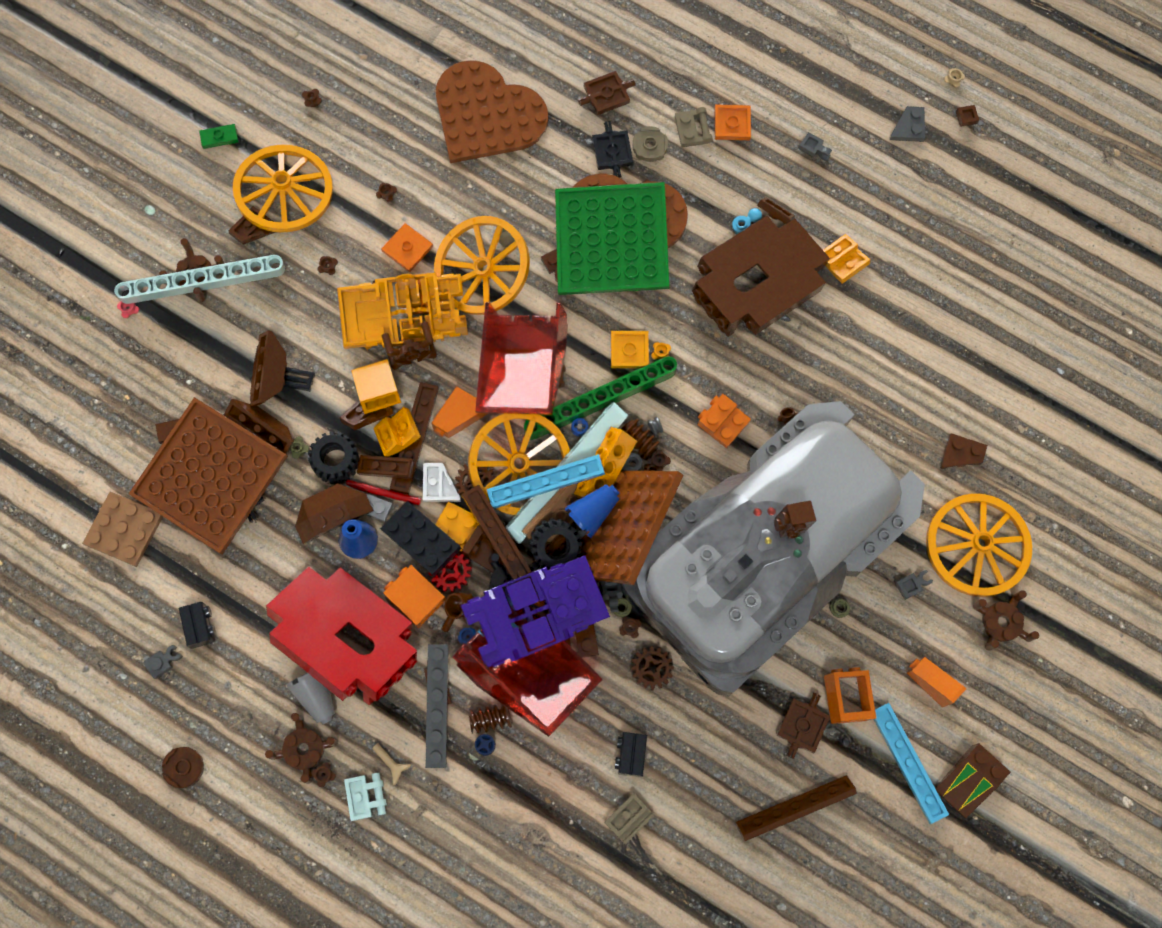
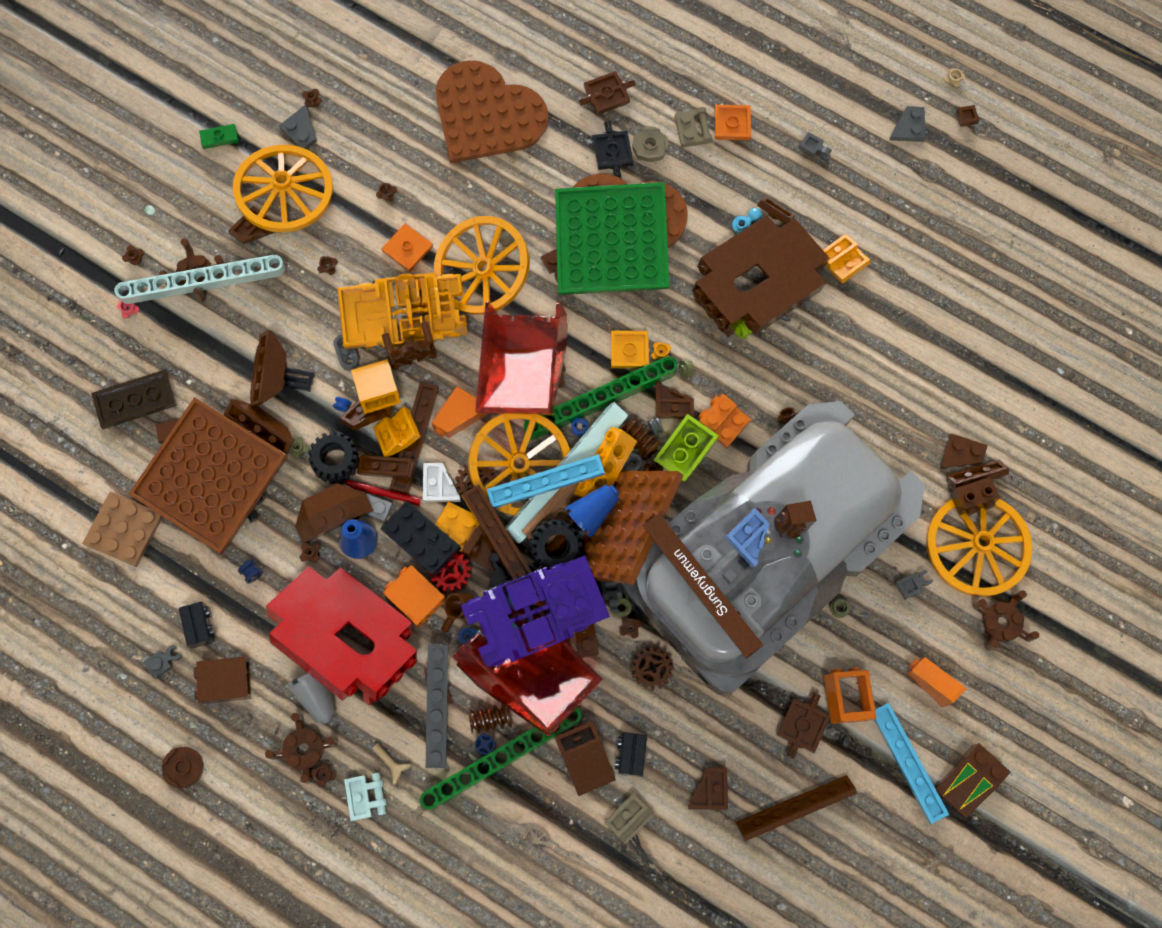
none -> dark brown plate [91,370,177,429]
none -> reddish brown plate [122,245,144,265]
none -> reddish brown brick [194,656,251,704]
none -> dark blue wheel [238,559,263,584]
none -> dark grey wing [279,105,317,149]
none -> reddish brown plate [299,543,320,562]
none -> dark grey plate [333,334,359,371]
none -> blue bush [333,397,352,412]
none -> green beam [420,706,581,810]
none -> reddish brown slope [555,721,616,796]
none -> reddish brown tile [642,513,763,659]
none -> lime slope [654,414,719,482]
none -> reddish brown wing [655,382,694,419]
none -> olive plate [678,360,695,379]
none -> reddish brown wing [688,767,728,810]
none -> medium blue wing [725,508,770,567]
none -> lime plate [735,321,752,339]
none -> reddish brown plate [947,459,1009,489]
none -> reddish brown brick [950,477,1000,516]

